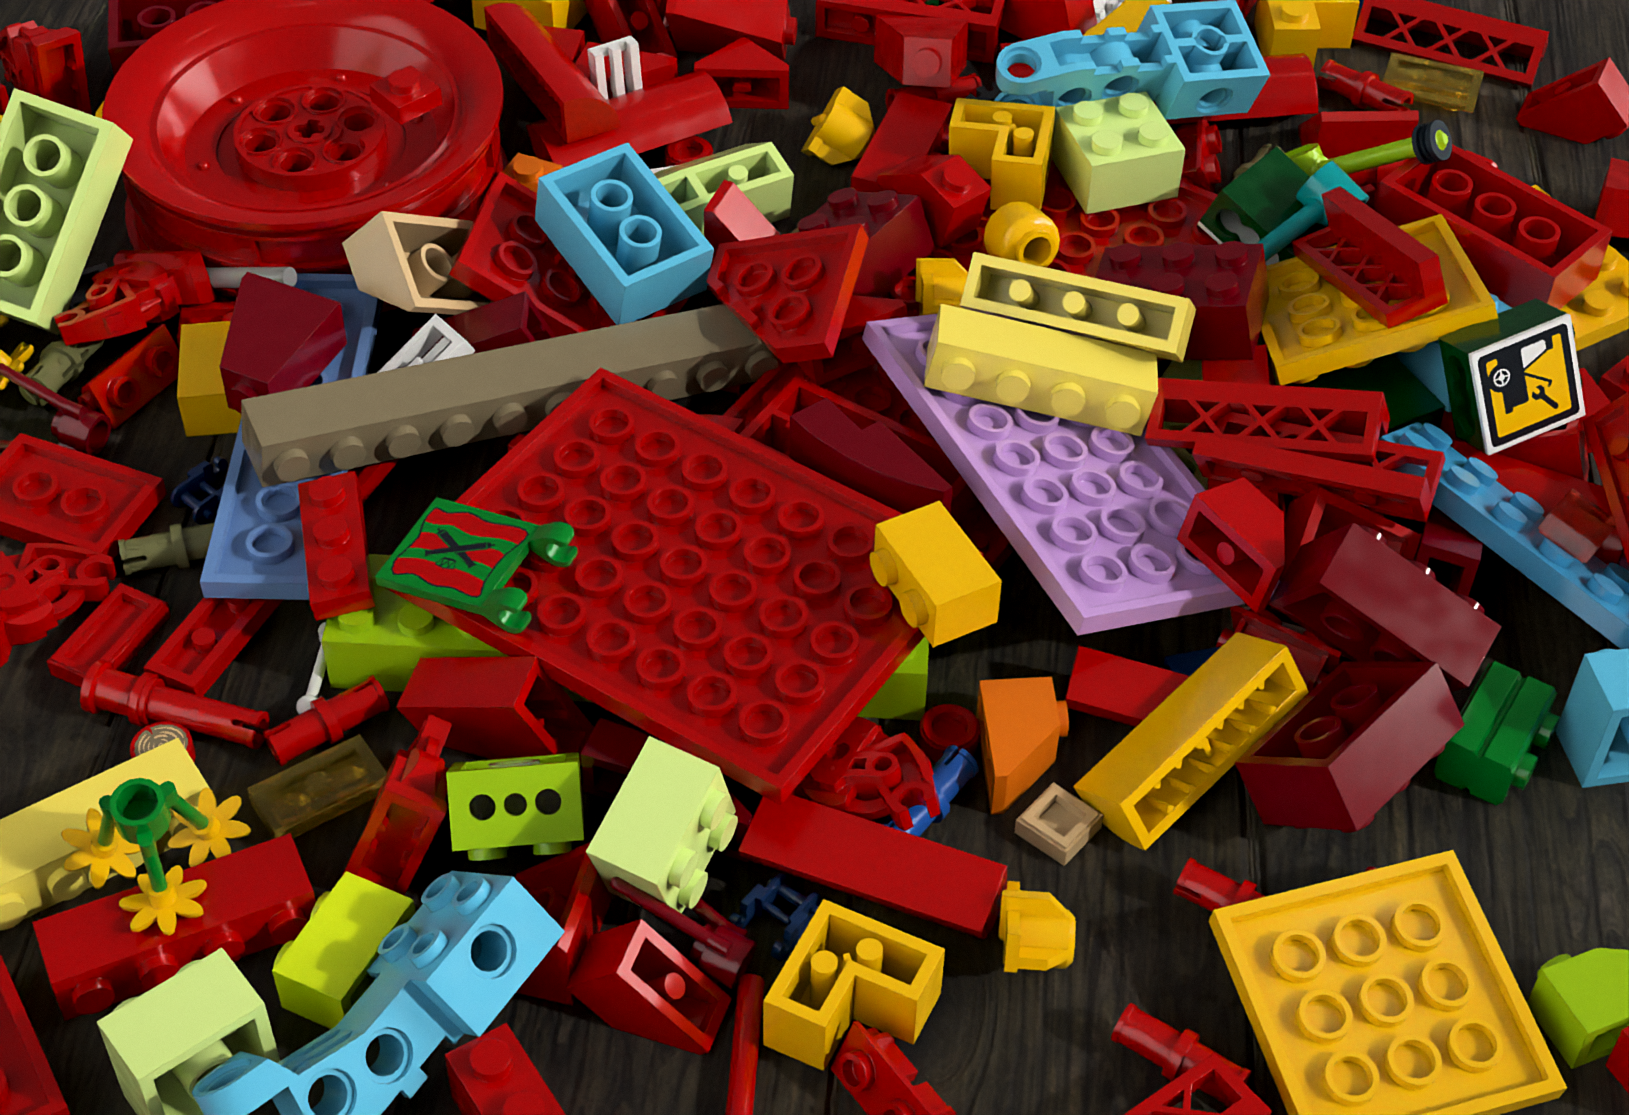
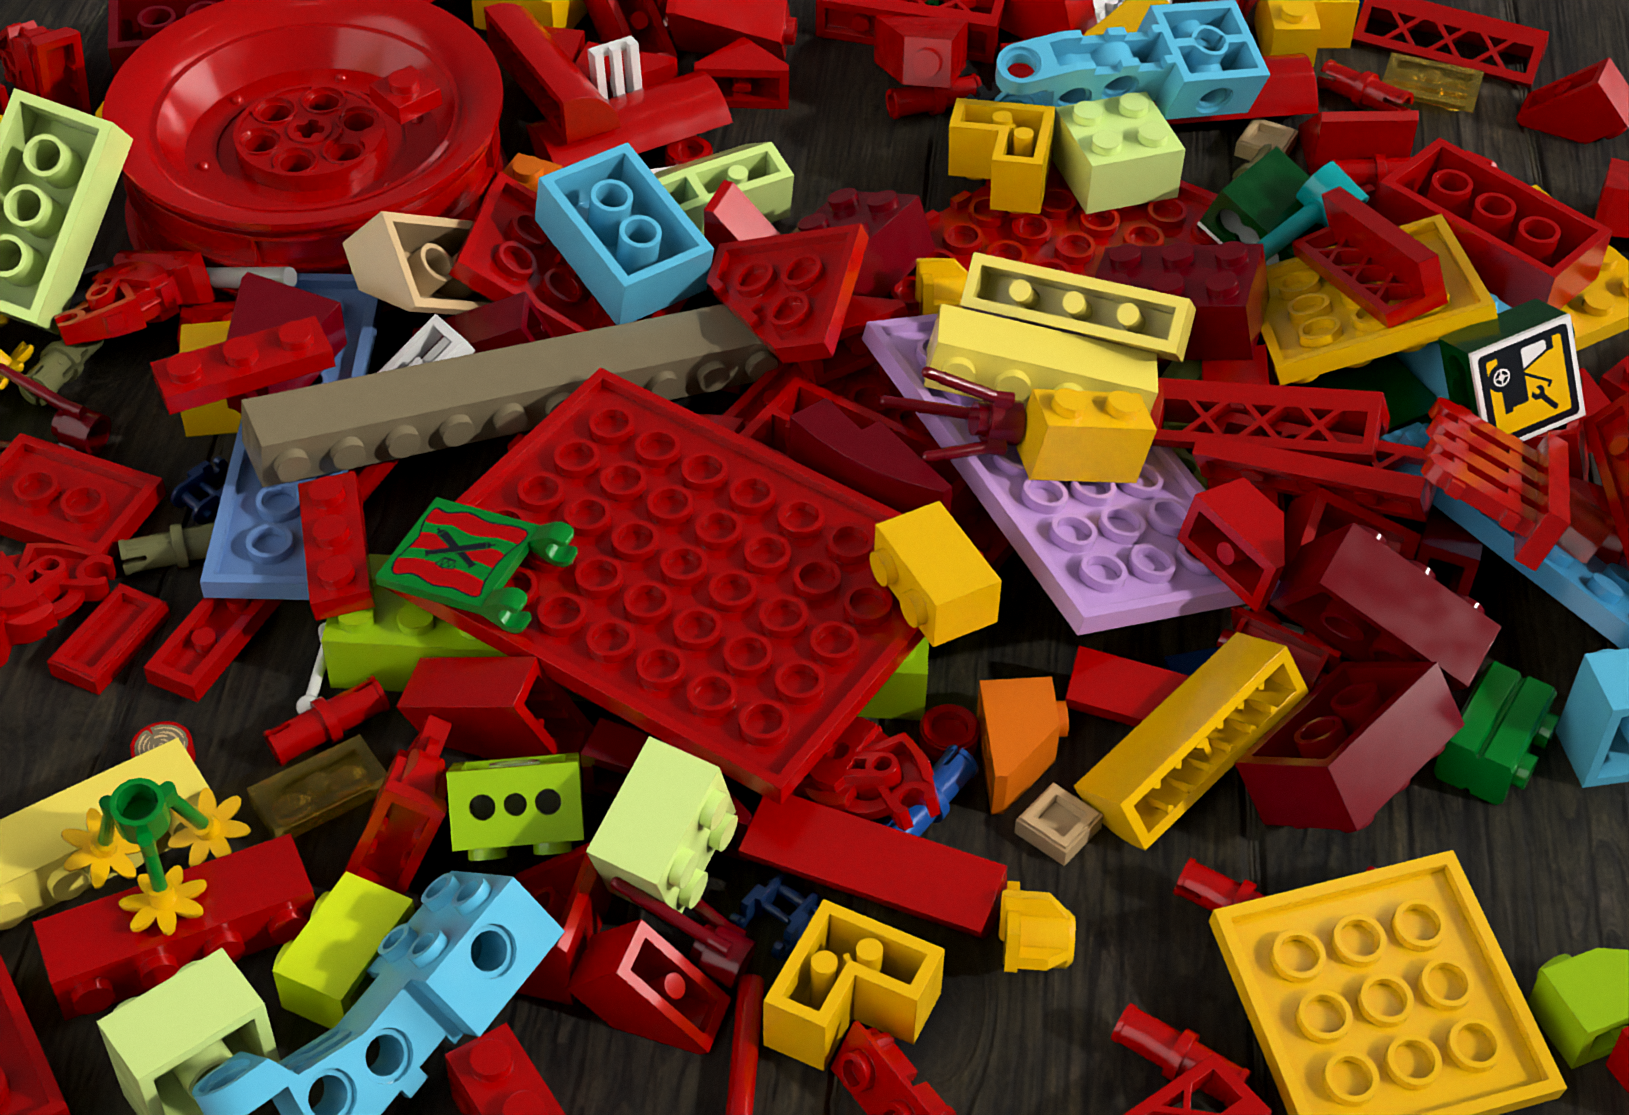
red hinge [77,324,180,429] -> none
red pin [80,660,270,749] -> none
yellow piece [801,86,875,166] -> none
red brick [851,92,953,193] -> none
red slope [876,154,992,248] -> none
yellow head [983,201,1060,268] -> none
red hinge [1174,116,1222,193] -> none
lime piece [1284,120,1452,177] -> none
none -> red plate [150,316,336,415]
none -> dark red plant [879,366,1026,462]
none -> yellow brick [1016,388,1157,483]
none -> tan tile [1234,118,1298,161]
none -> red fence [1420,397,1571,571]

